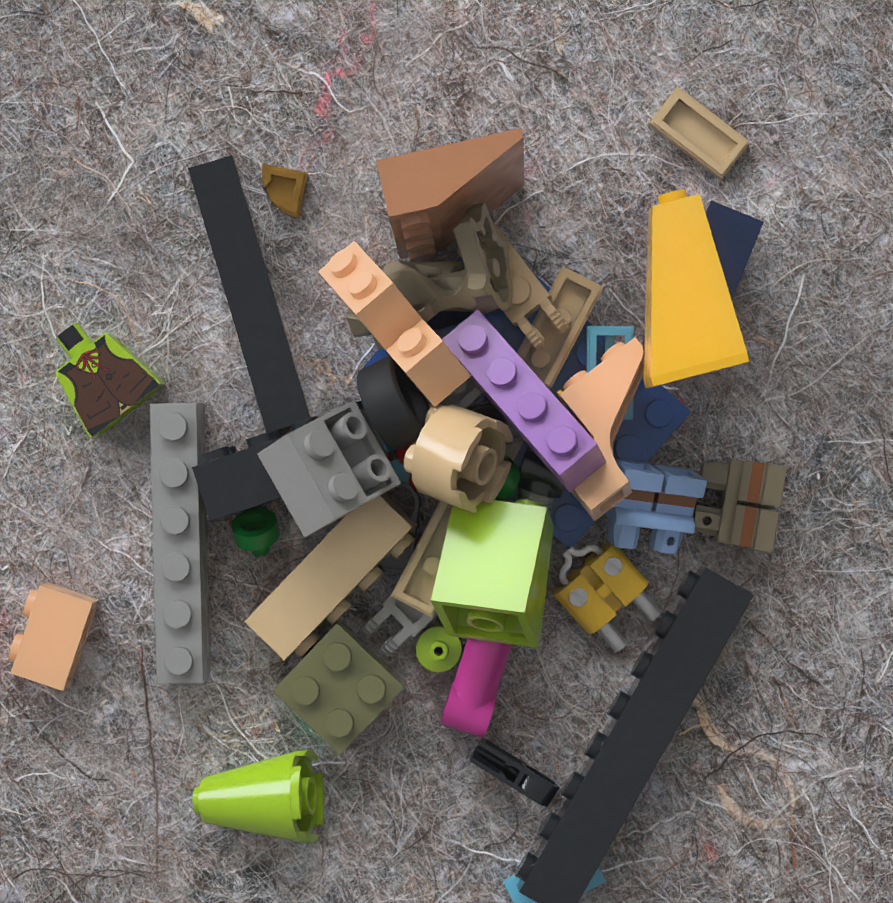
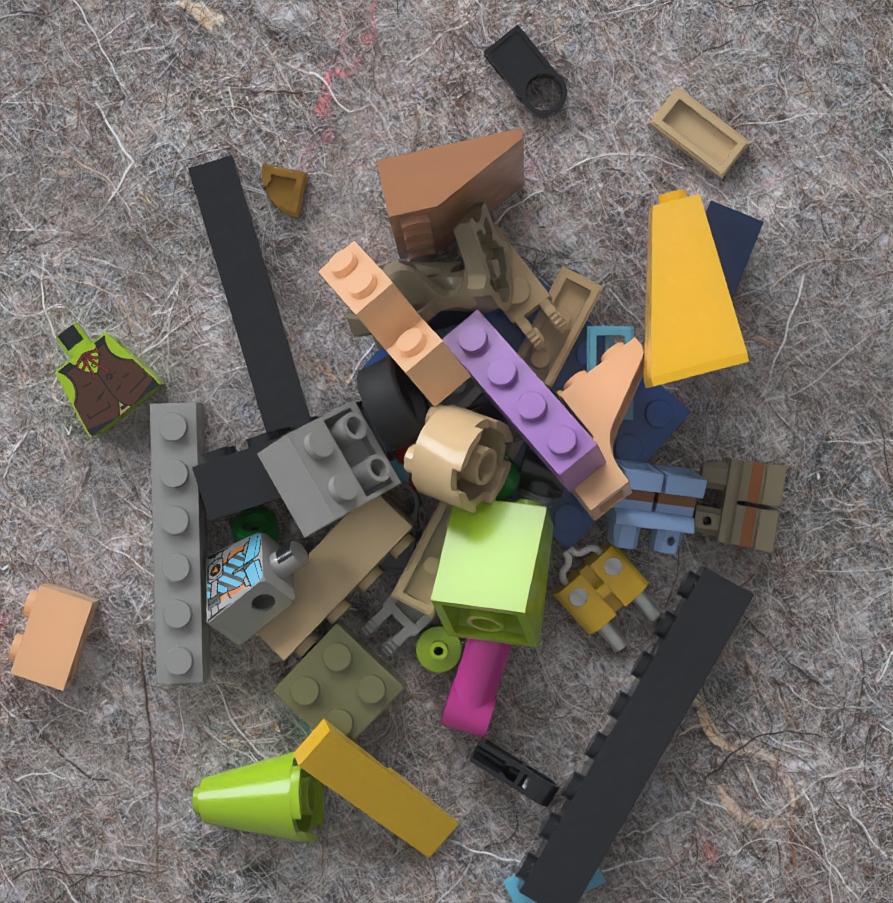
none -> light grey torso [206,532,309,645]
none -> yellow slope [293,719,459,858]
none -> black piece [483,24,567,118]

